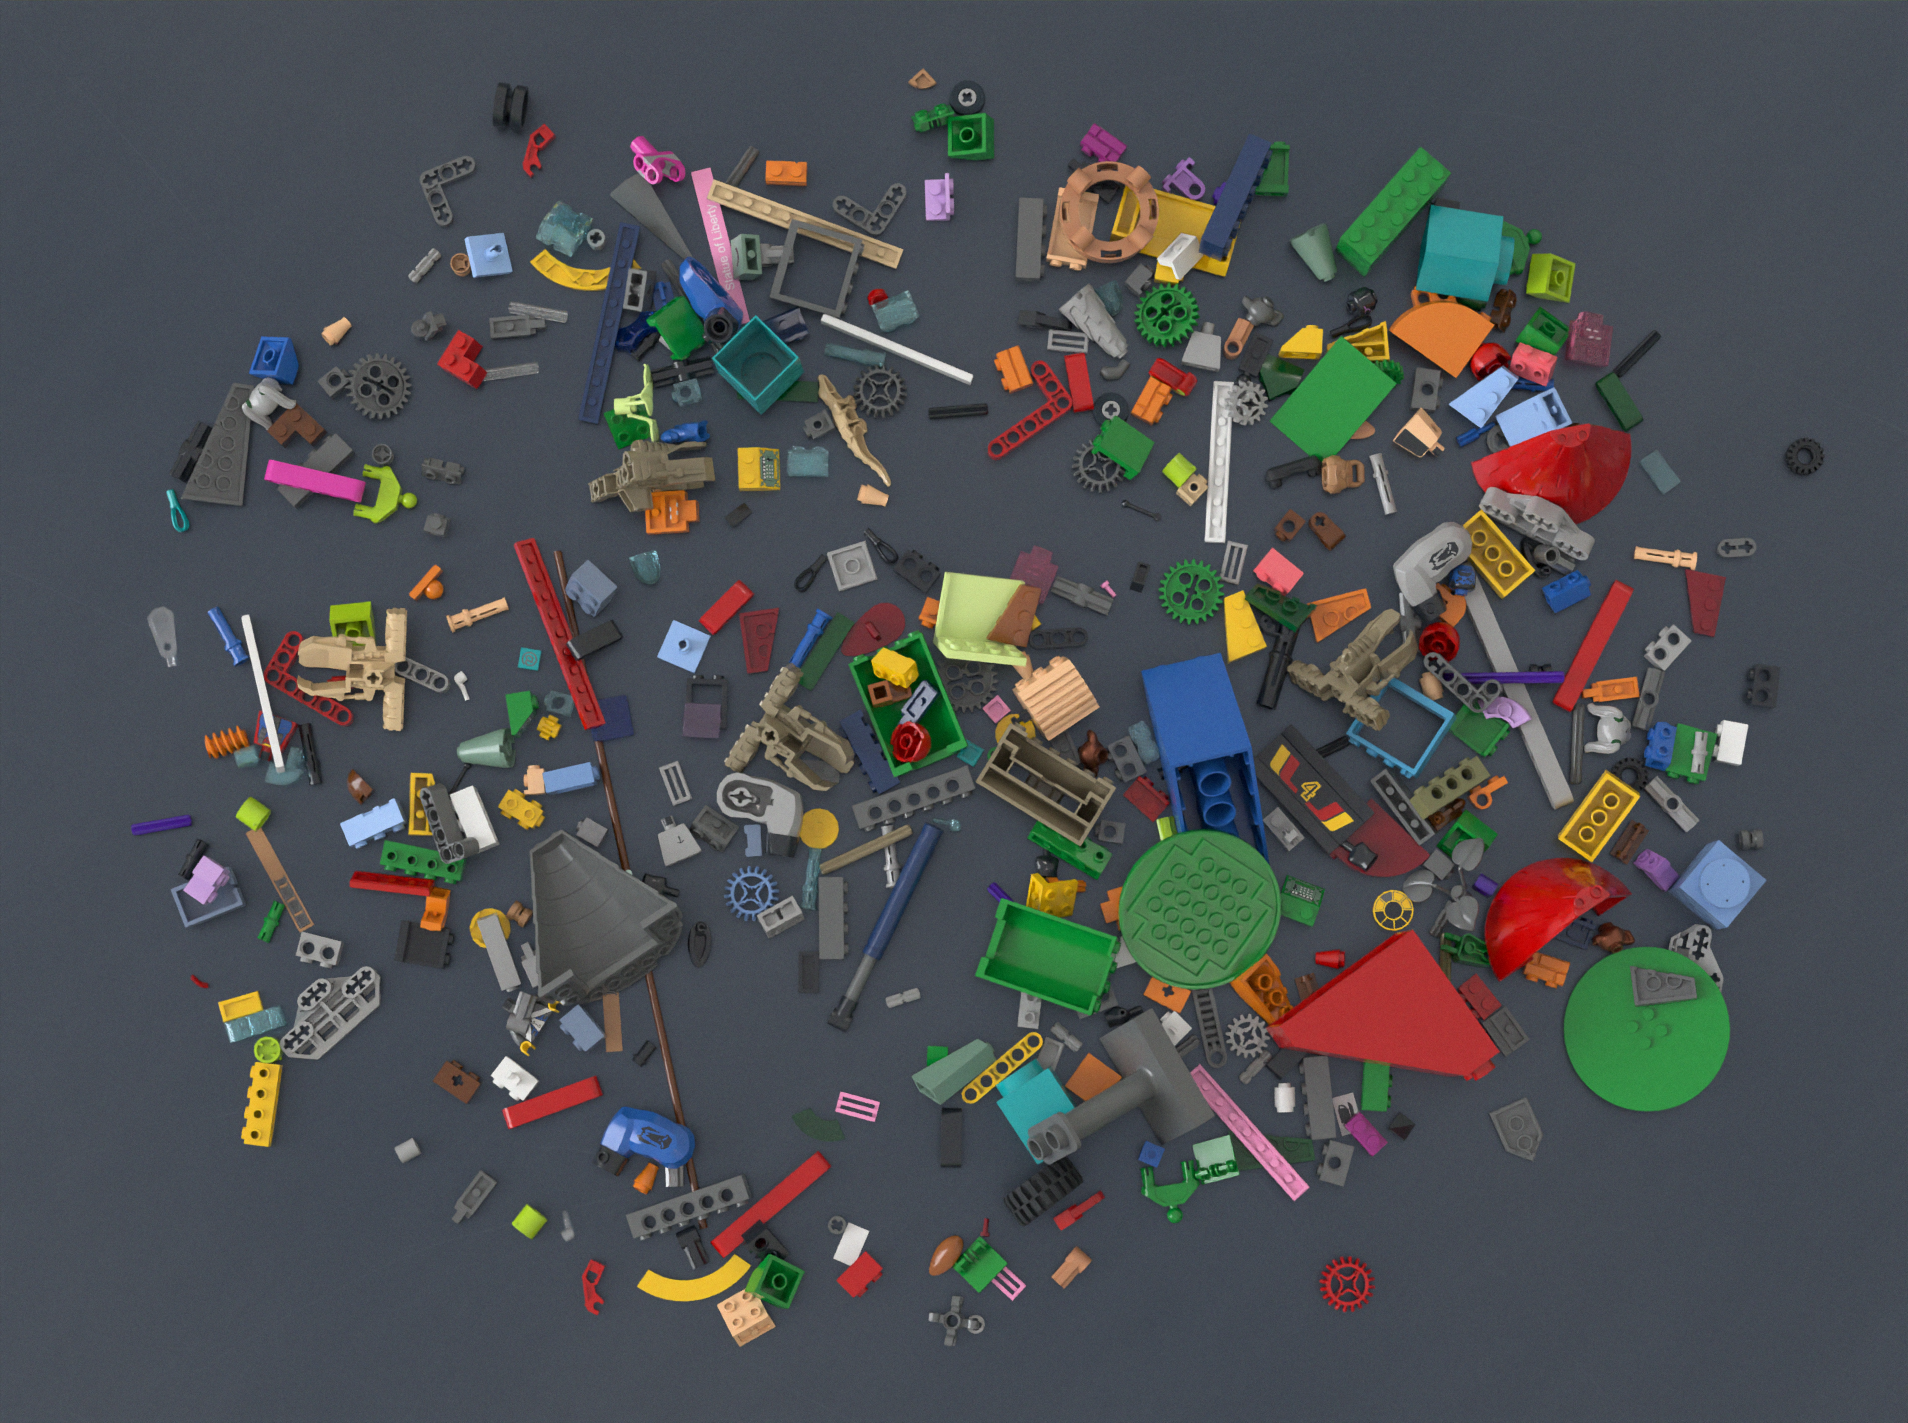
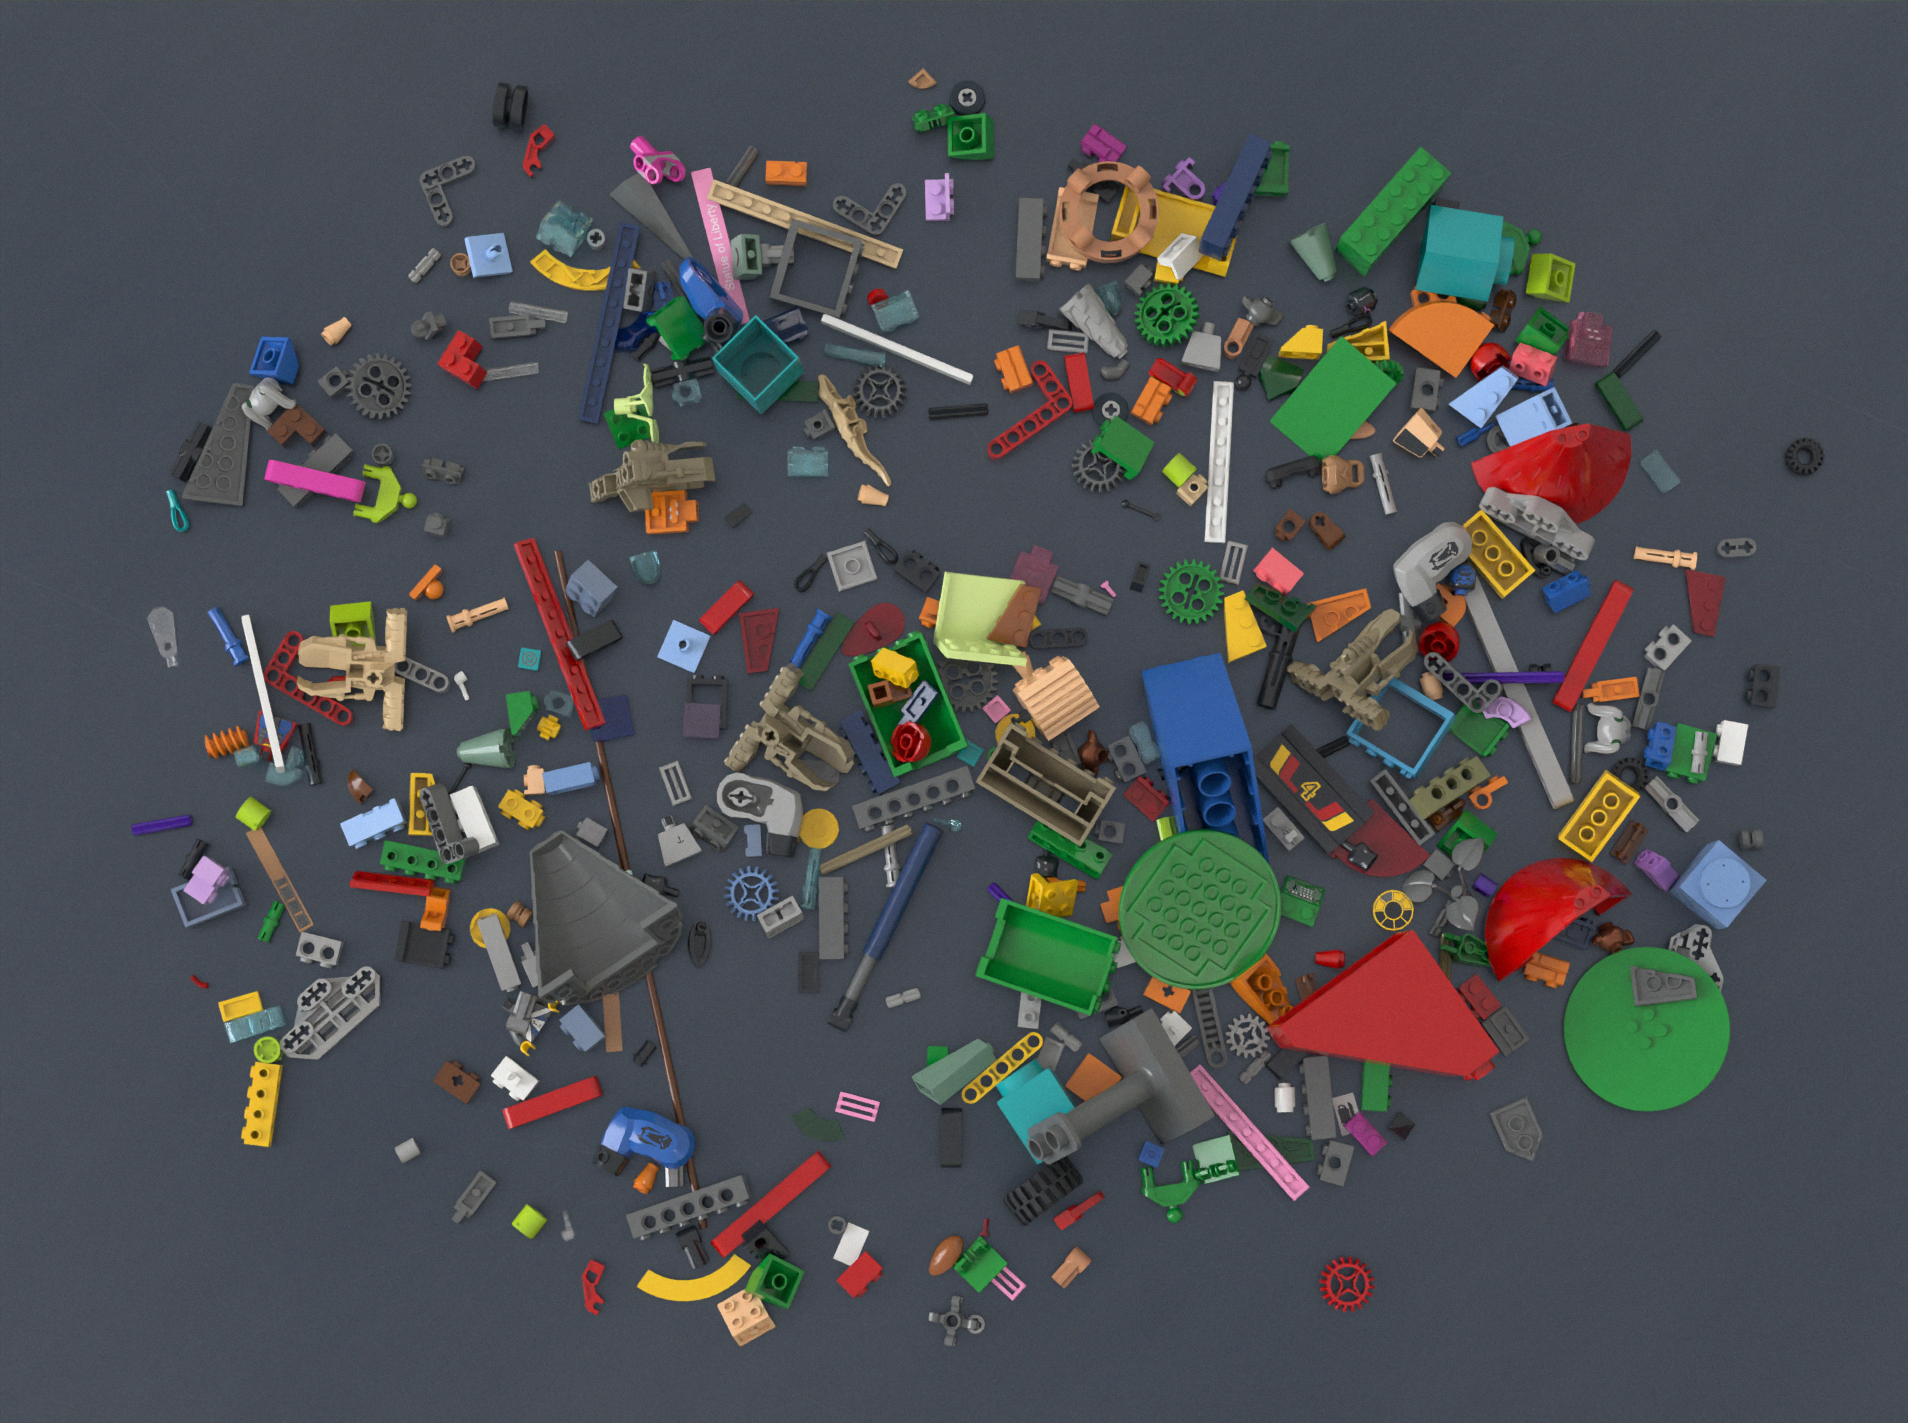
blue animal [661,420,710,443] -> none
yellow slope [738,447,780,492] -> none
light grey gear [1225,381,1268,425] -> none

